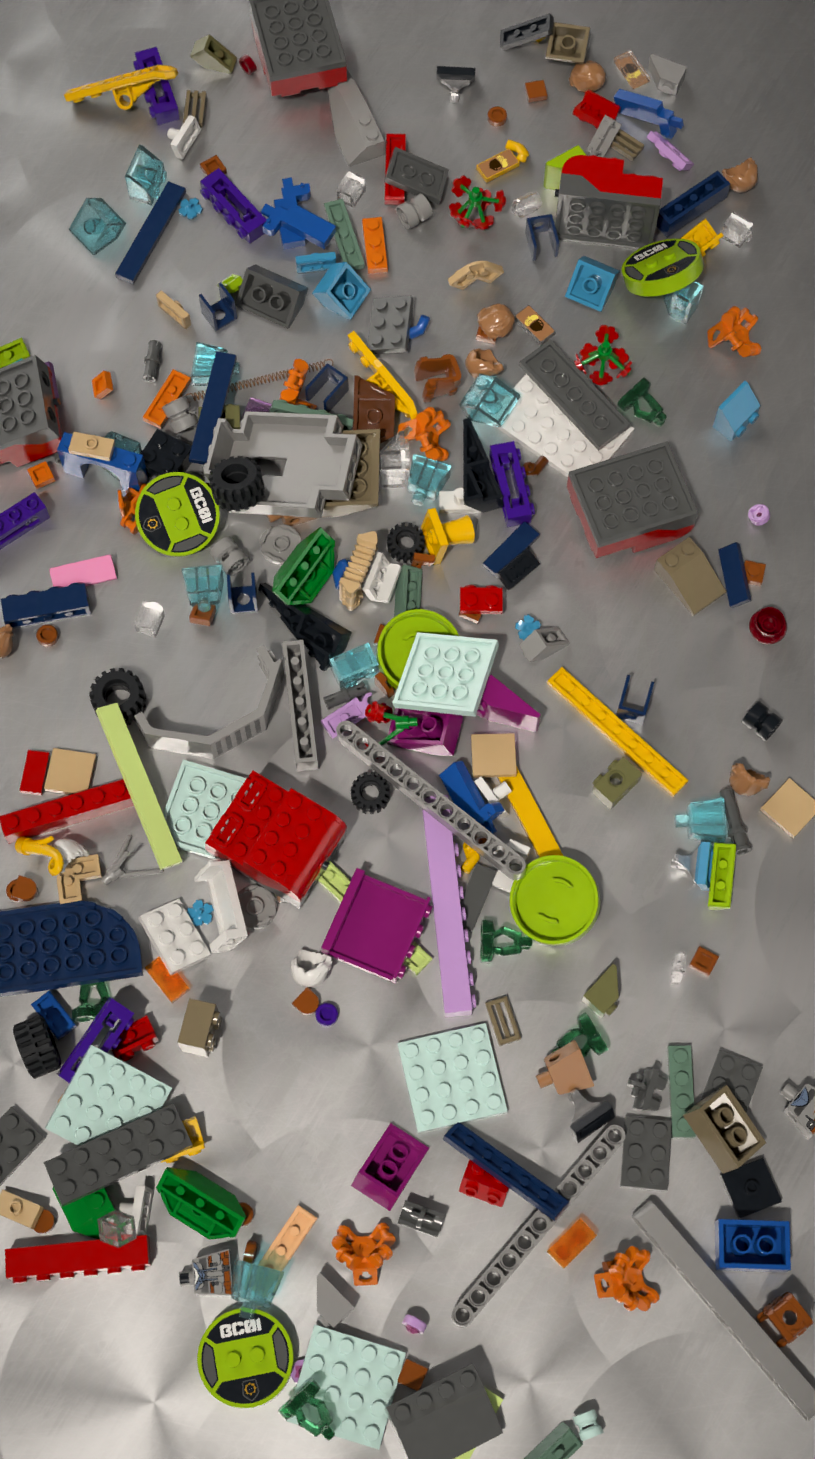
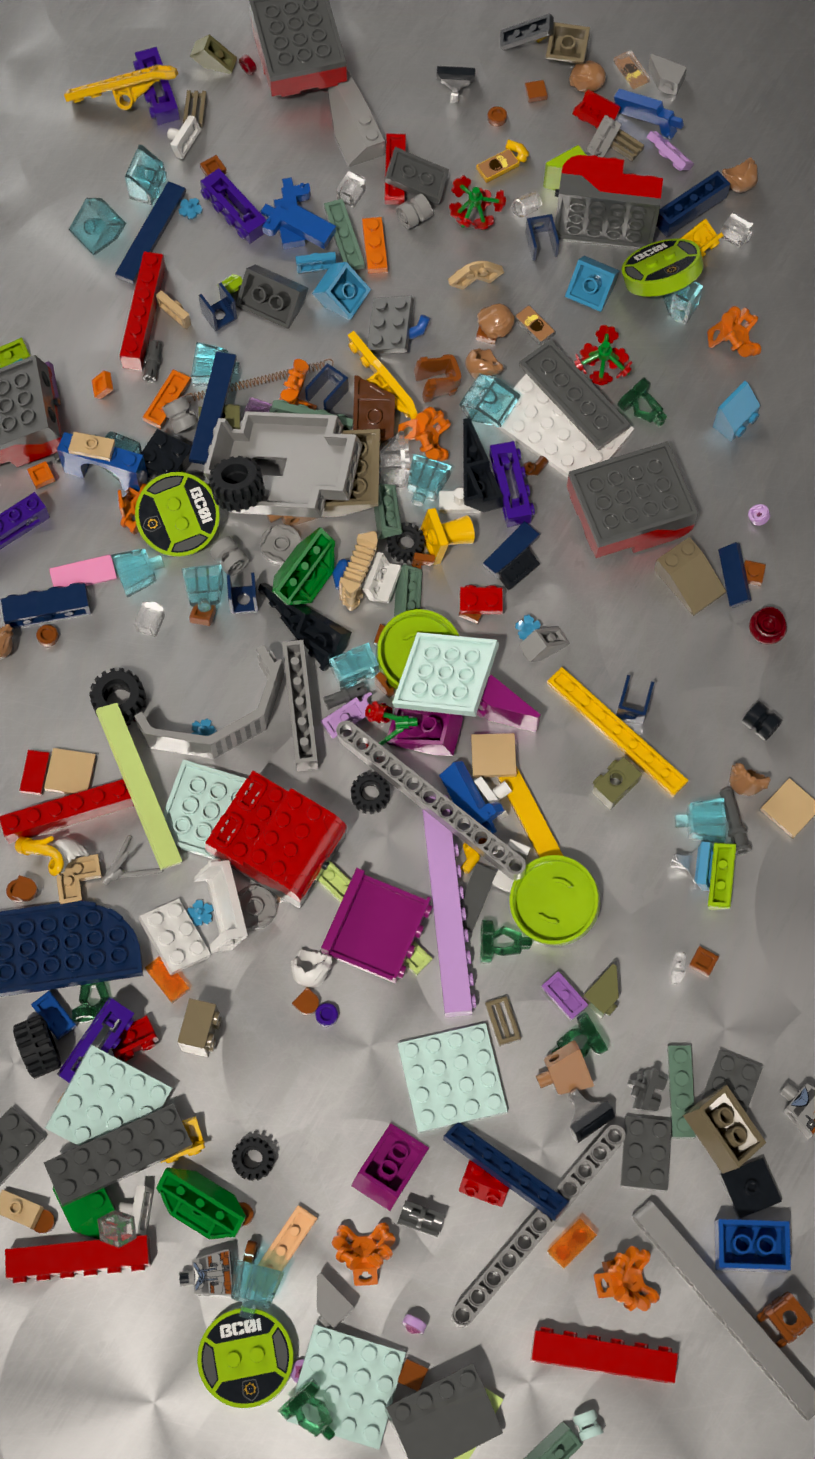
none -> clear light blue torso [111,549,165,598]
none -> red brick [119,252,166,371]
none -> dark azure plant [191,718,217,736]
none -> black tyre [232,1136,274,1181]
none -> sand green slope [374,483,402,539]
none -> red brick [530,1327,678,1384]
none -> medium lavender plate [541,971,588,1021]

